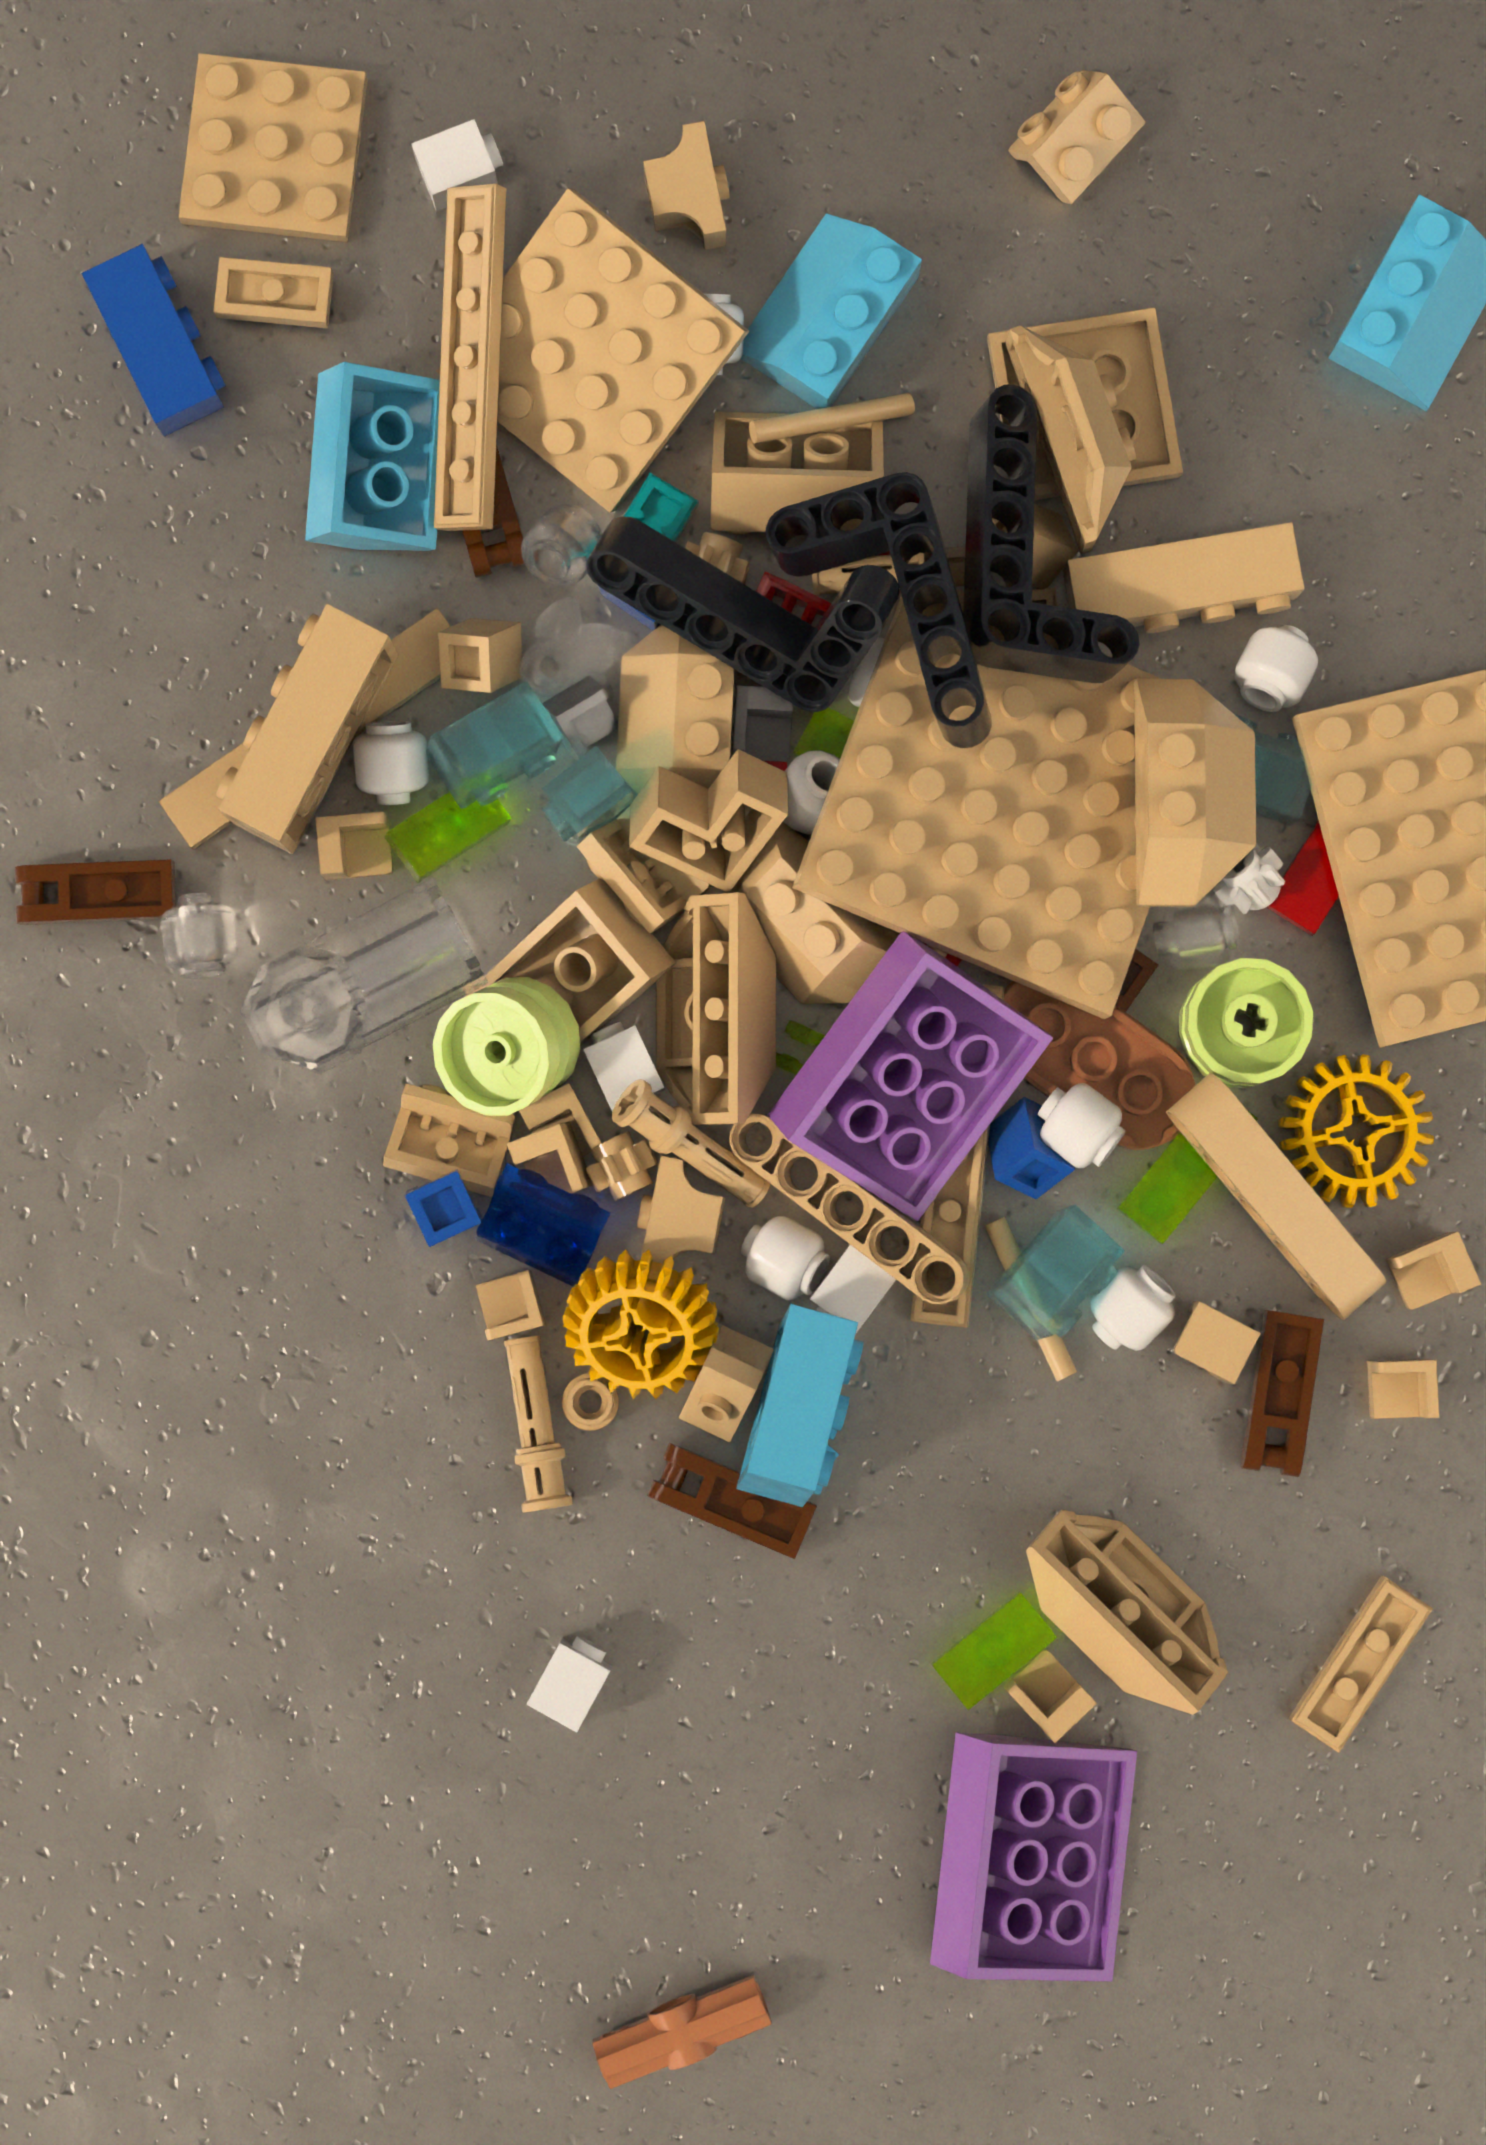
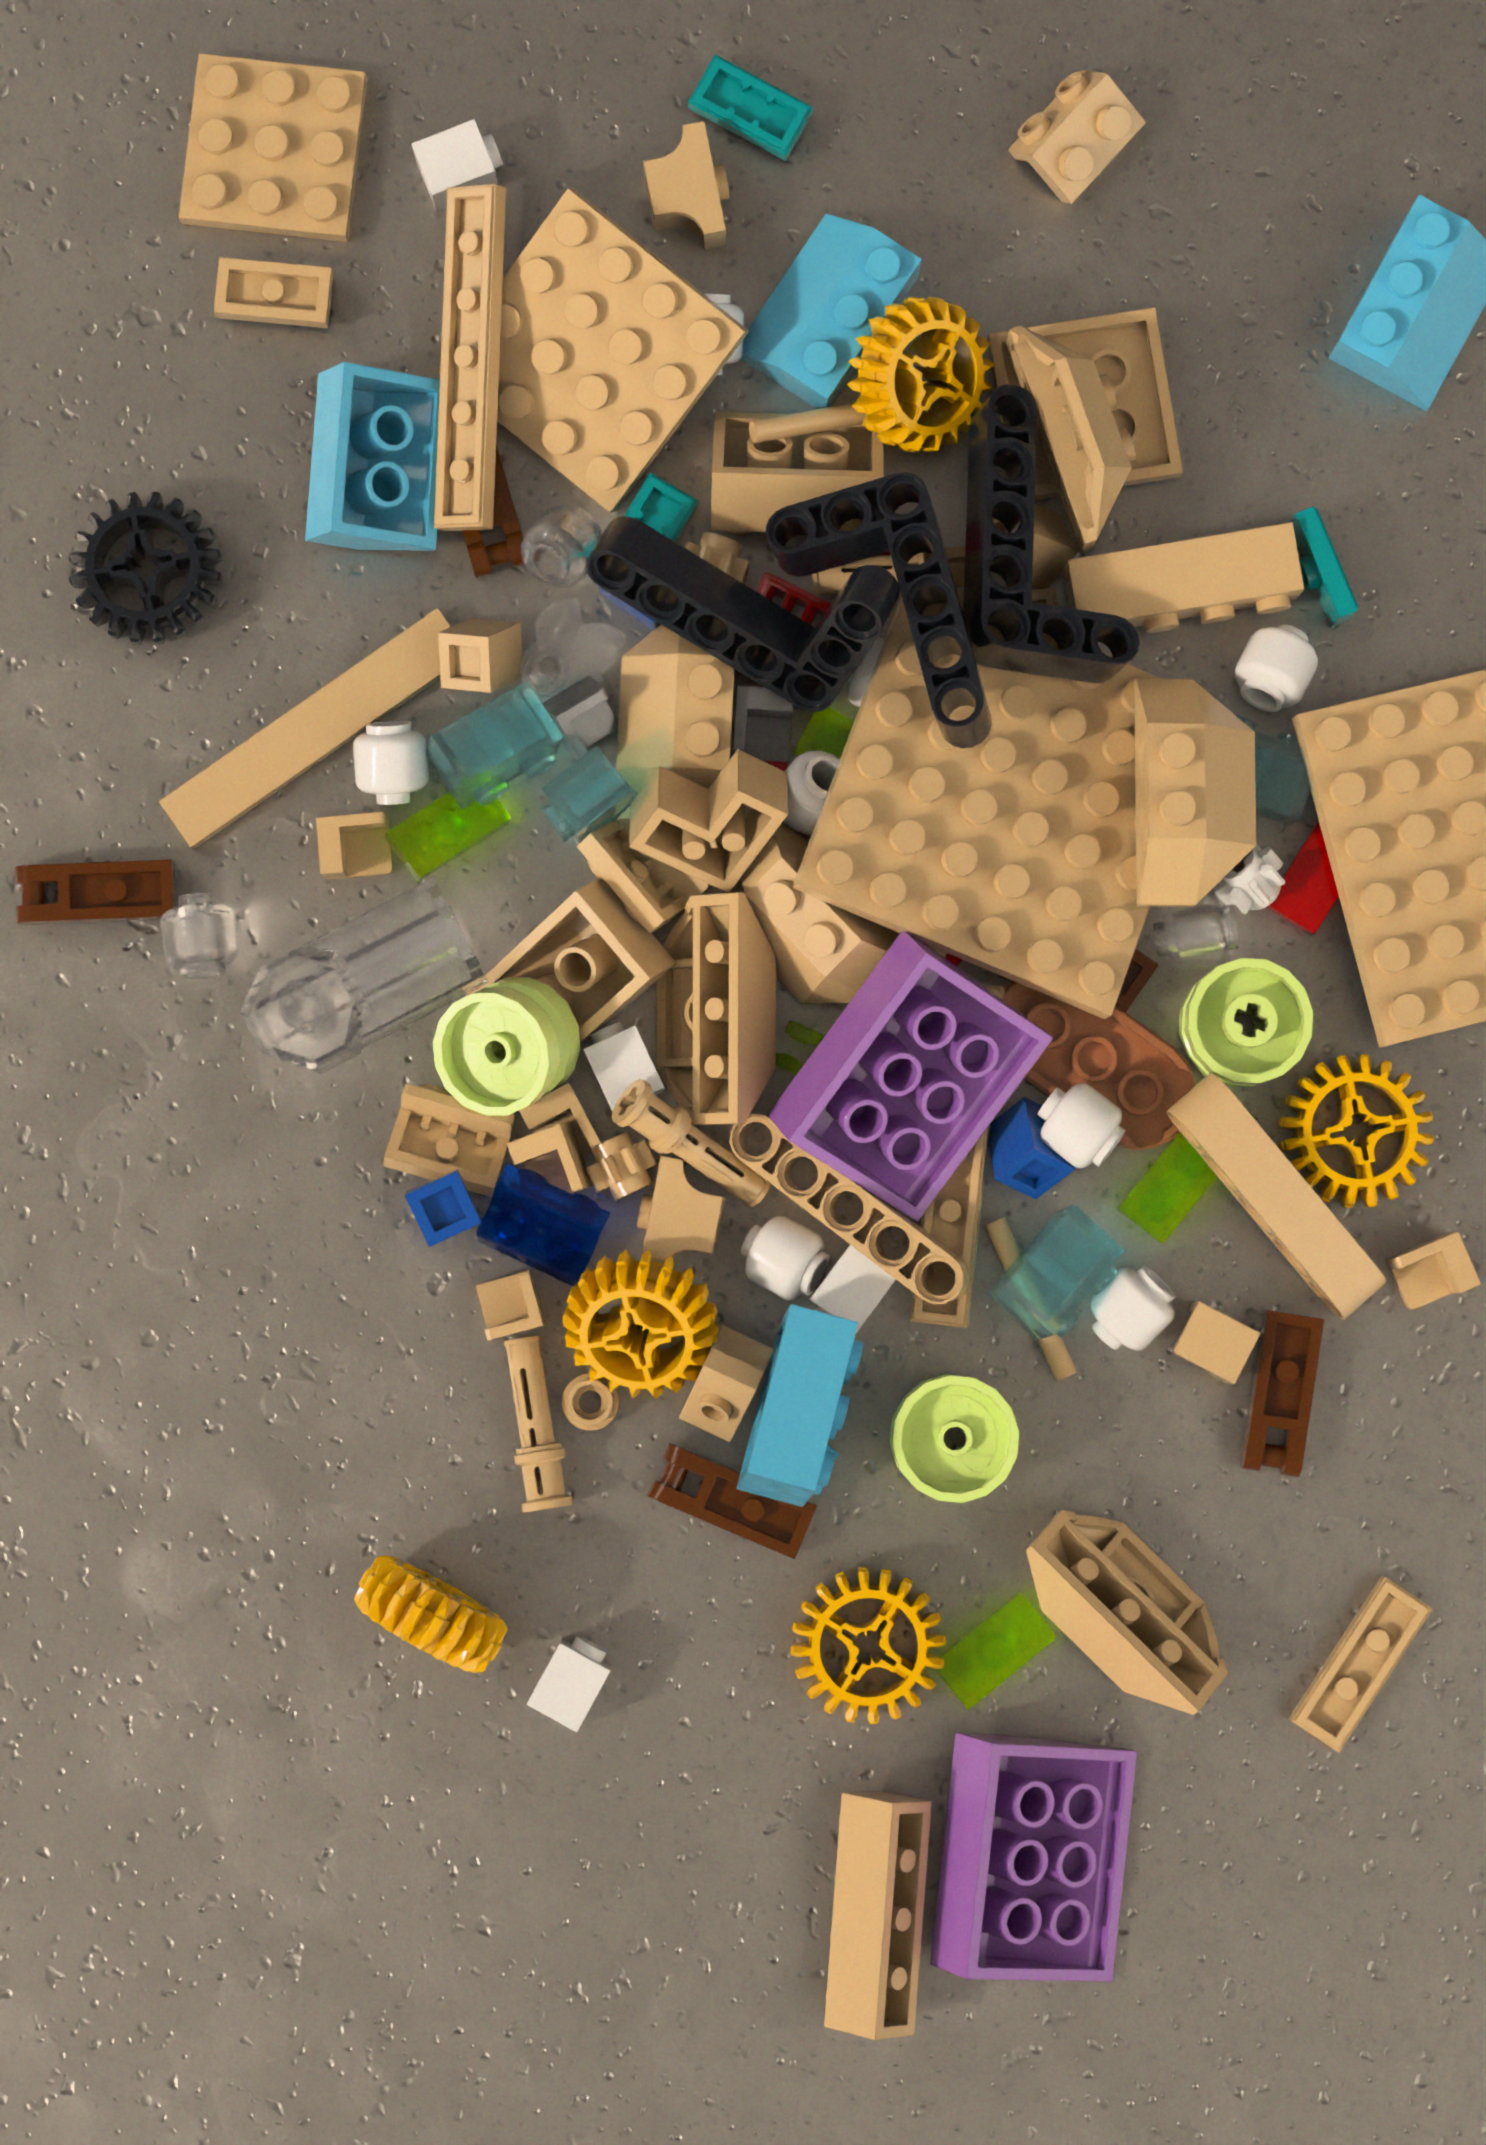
blue brick [81,243,226,437] -> none
tan brick [216,604,399,855] -> none
nougat piece [592,1974,772,2089] -> none
tan panel [1004,1649,1097,1743] -> none
tan panel [1367,1359,1439,1419] -> none
none -> black gear [69,492,223,645]
none -> yellow gear [354,1555,508,1673]
none -> teal plate [688,54,813,161]
none -> yellow gear [790,1566,946,1724]
none -> tan brick [824,1791,932,2040]
none -> yellow gear [847,296,995,452]
none -> yellowish green wheel [889,1374,1020,1503]
none -> teal plate [1289,506,1359,628]

